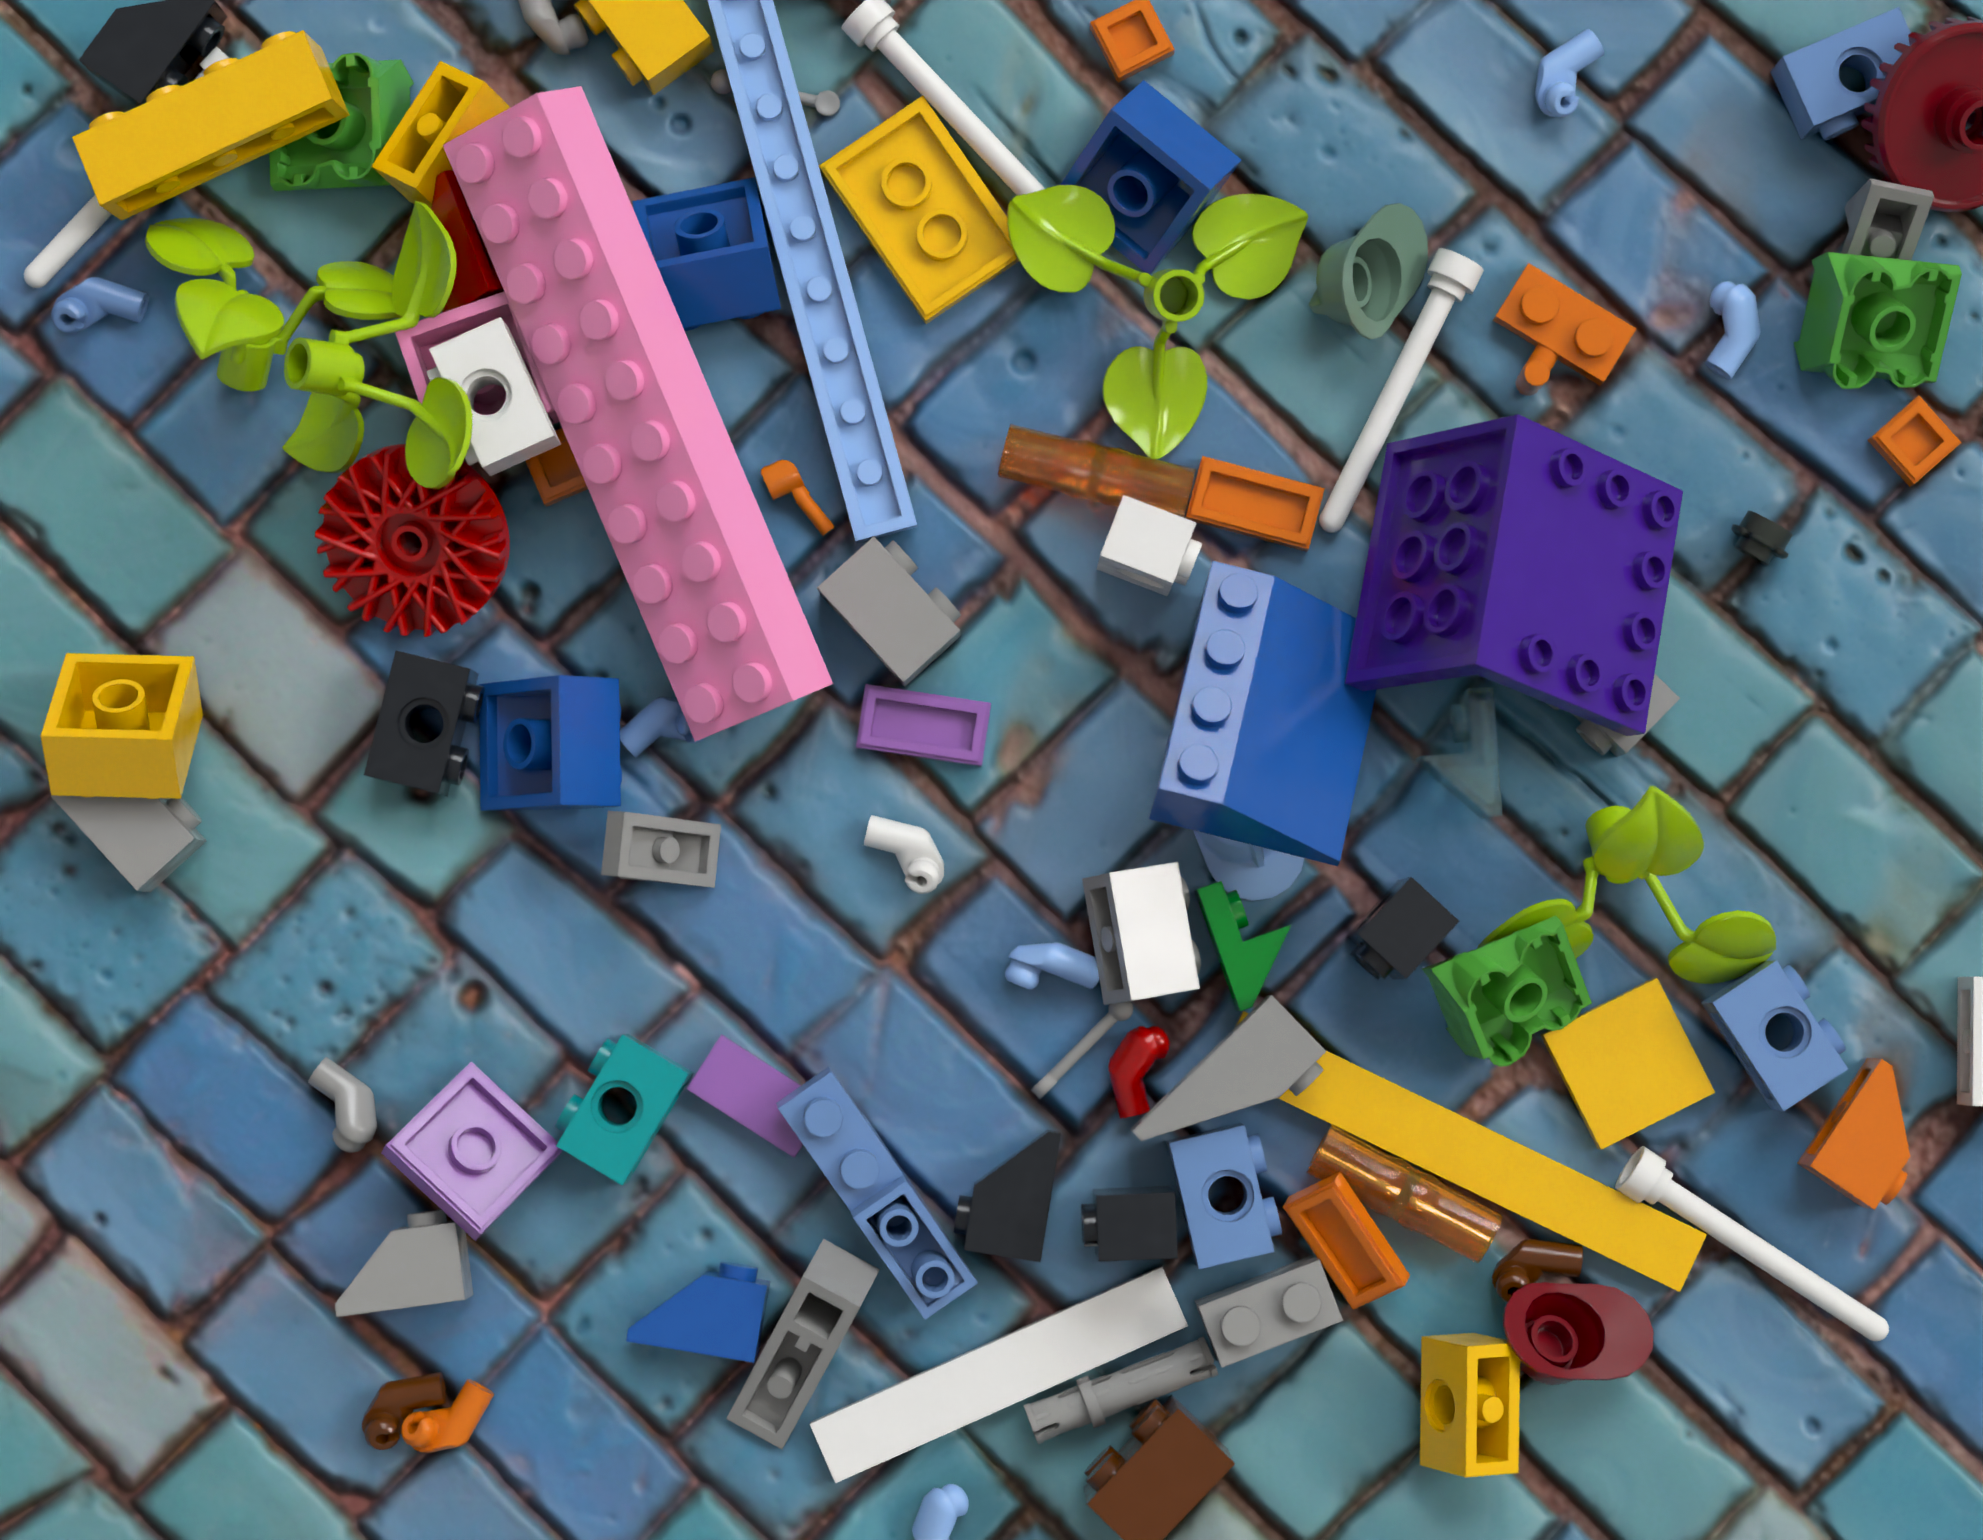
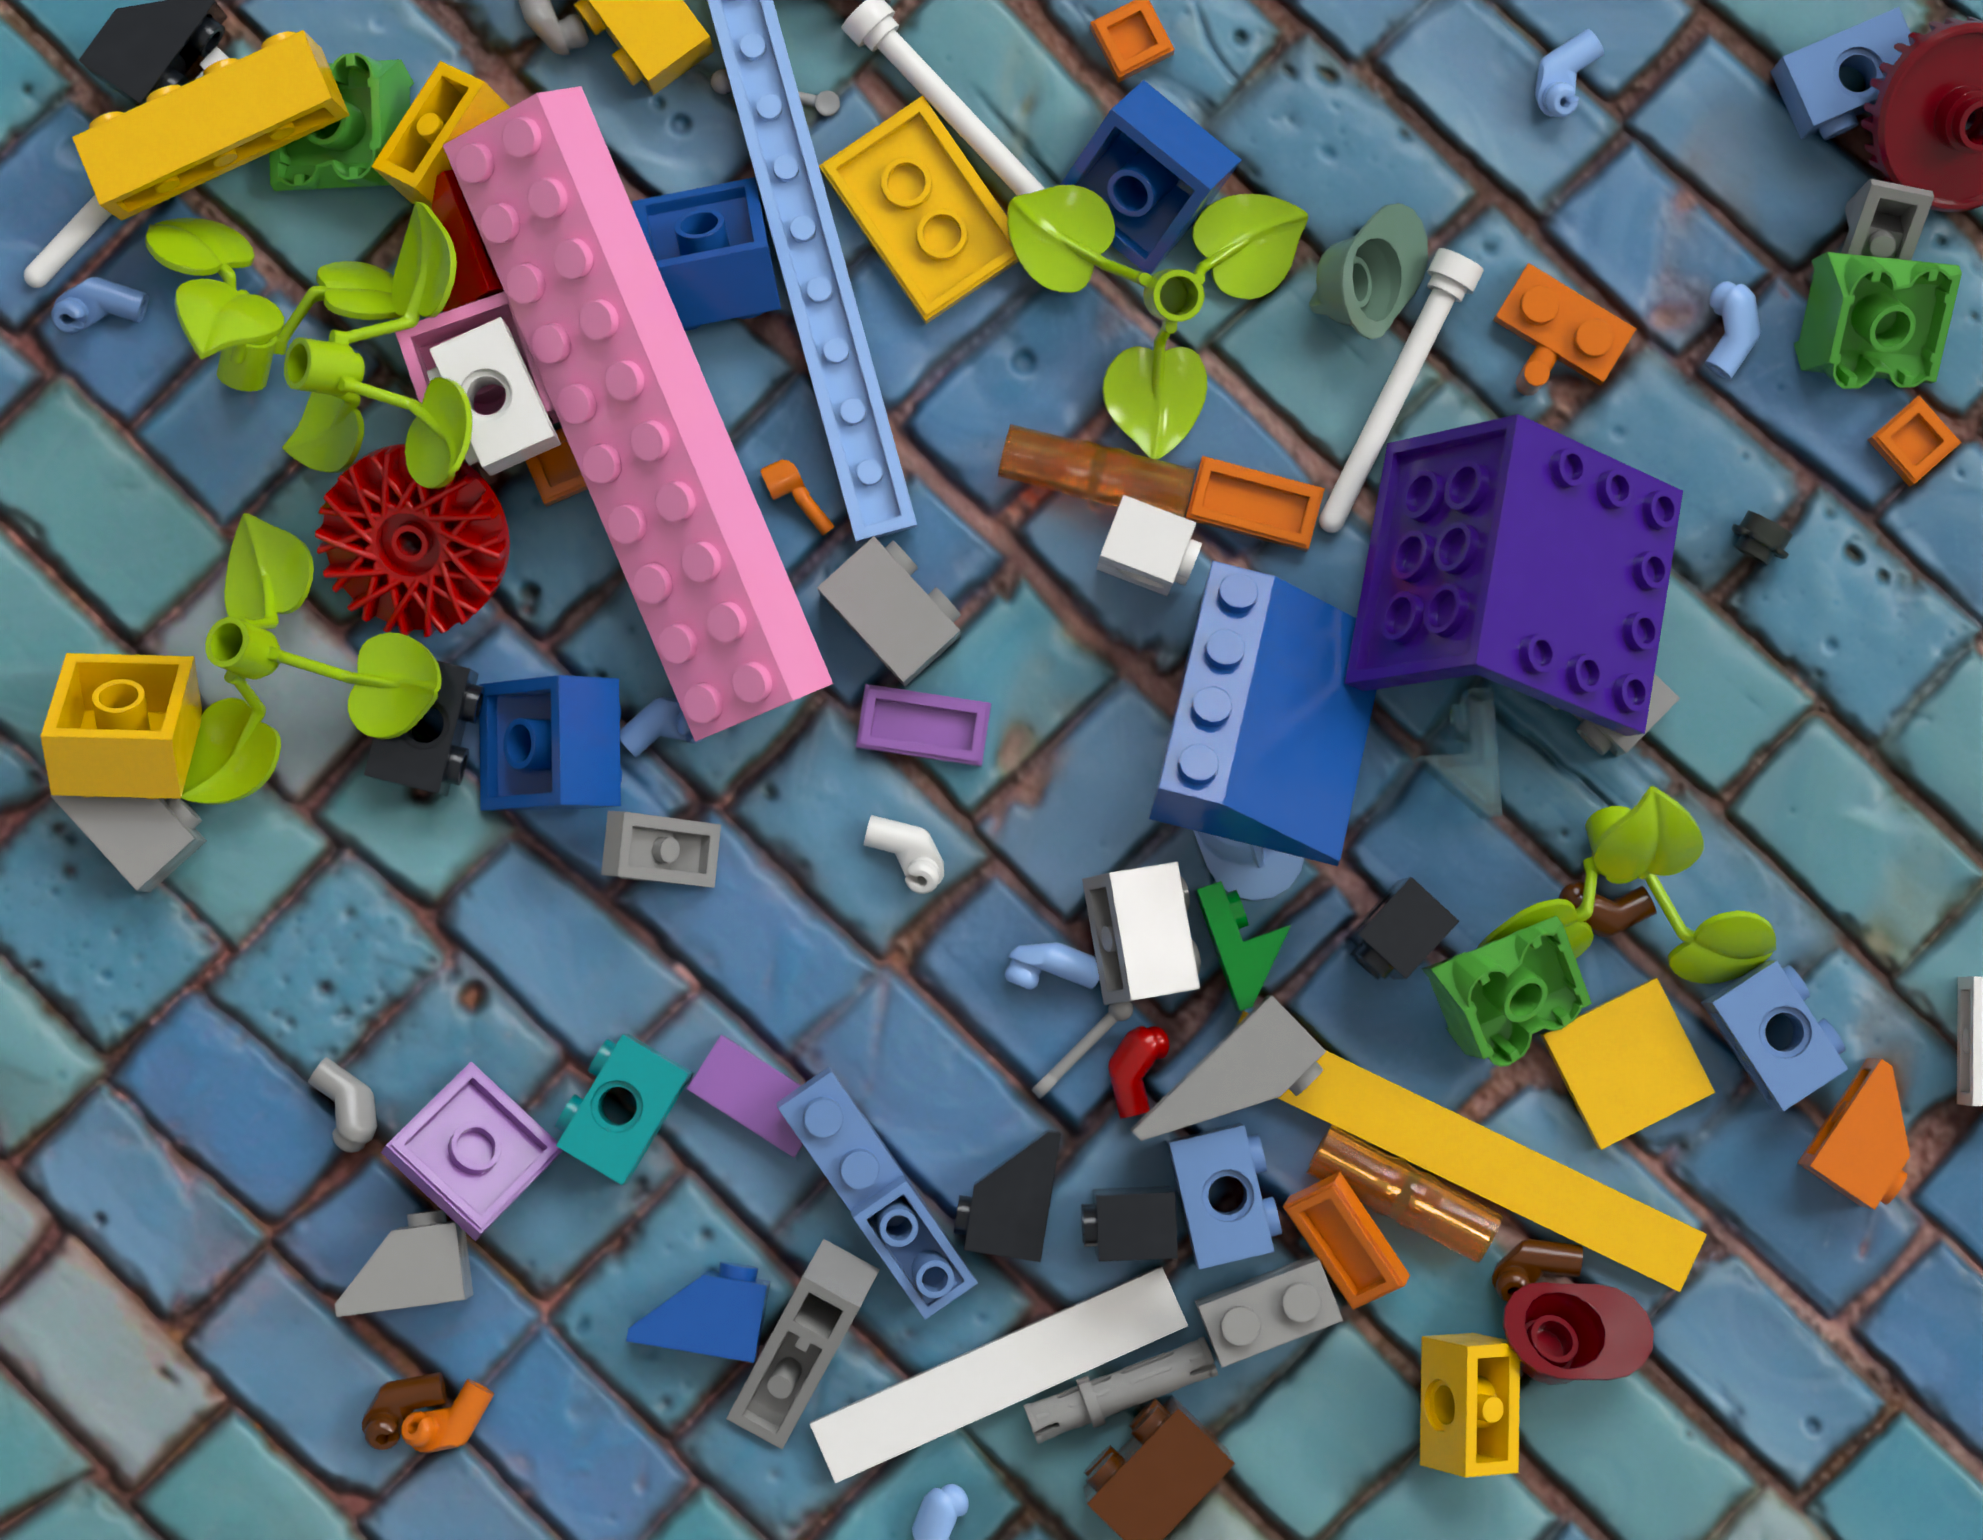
white piece [1615,1146,1889,1341] -> none
none -> lime plant [181,513,441,805]
none -> reddish brown arm [1559,882,1657,938]

